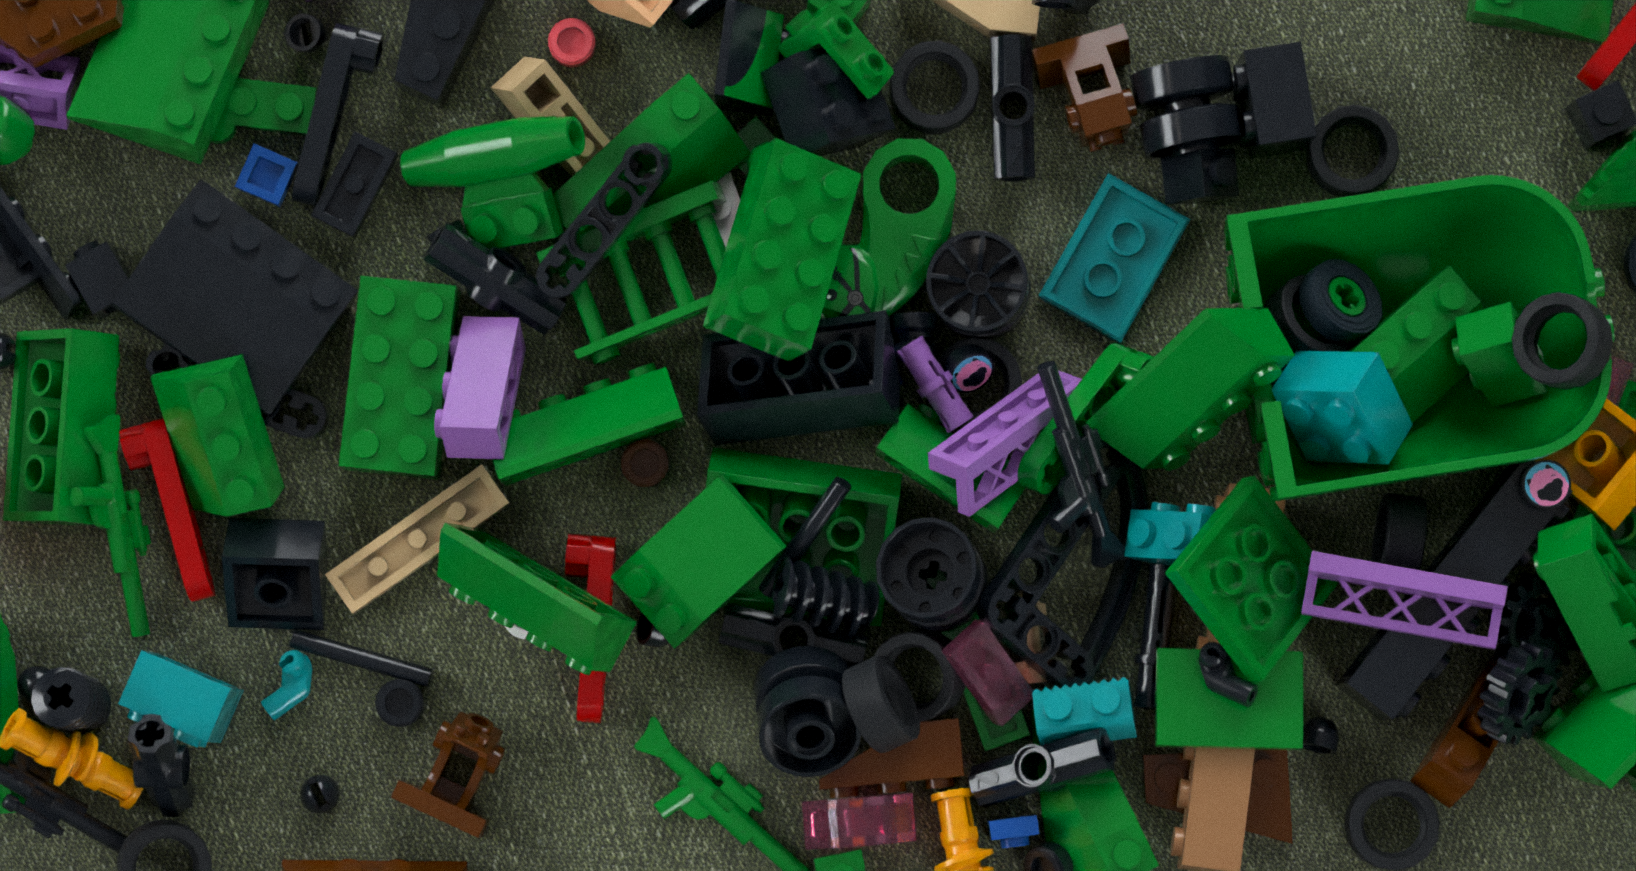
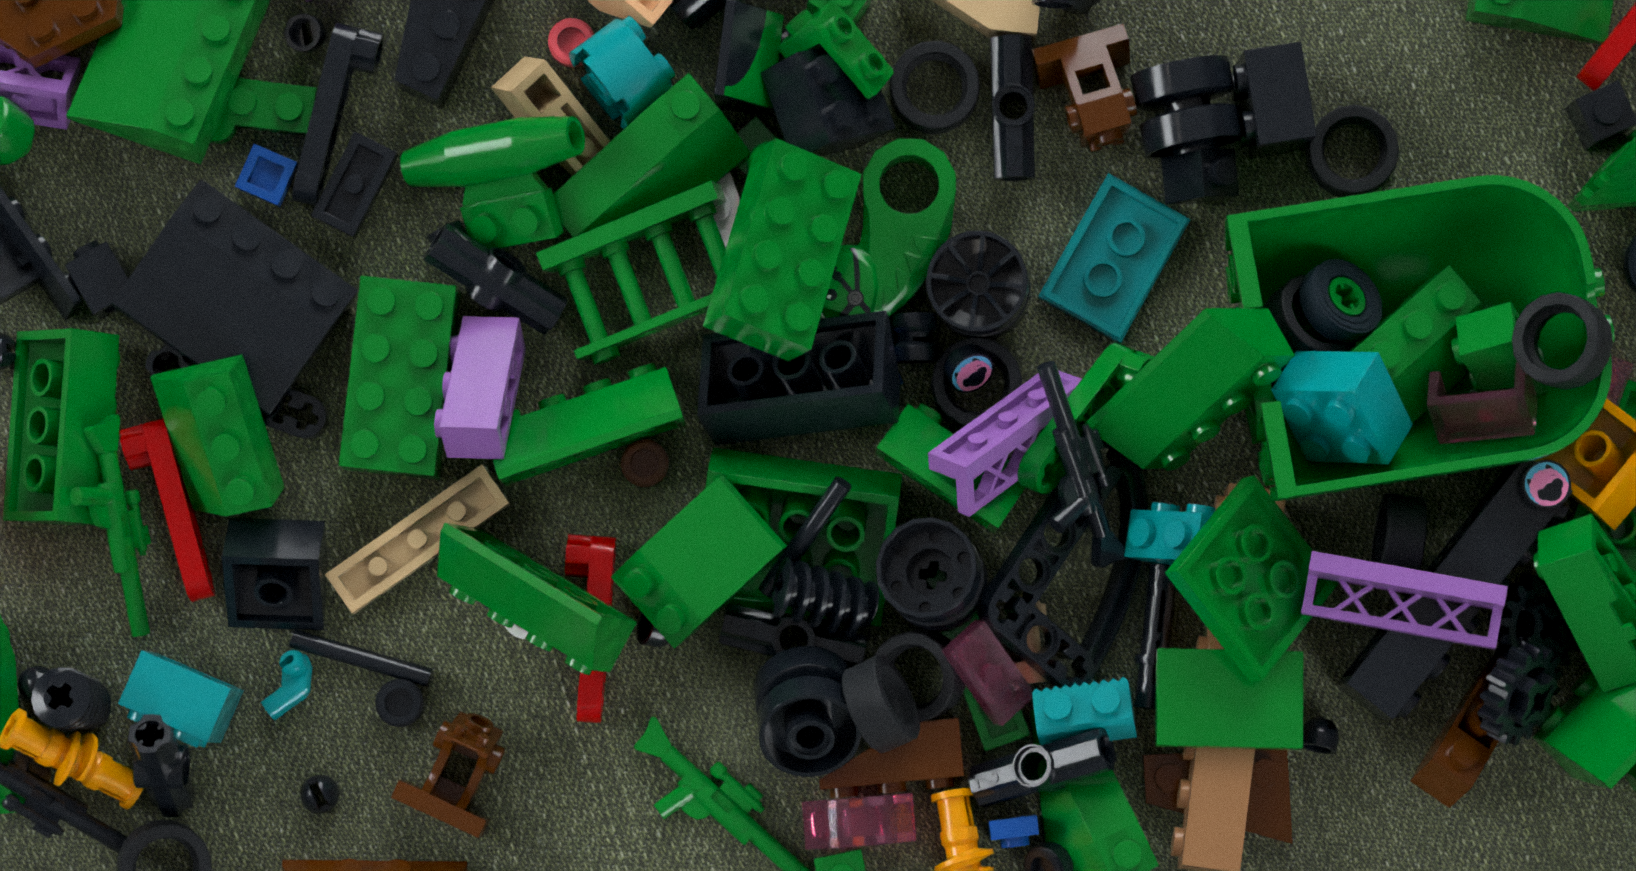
black beam [536,142,672,298] -> none
medium lavender pin [897,336,974,433] -> none
black arm [1199,641,1258,707] -> none
black tyre [1344,779,1440,871] -> none
none -> teal brick [569,16,675,129]
none -> panel [1427,363,1537,444]

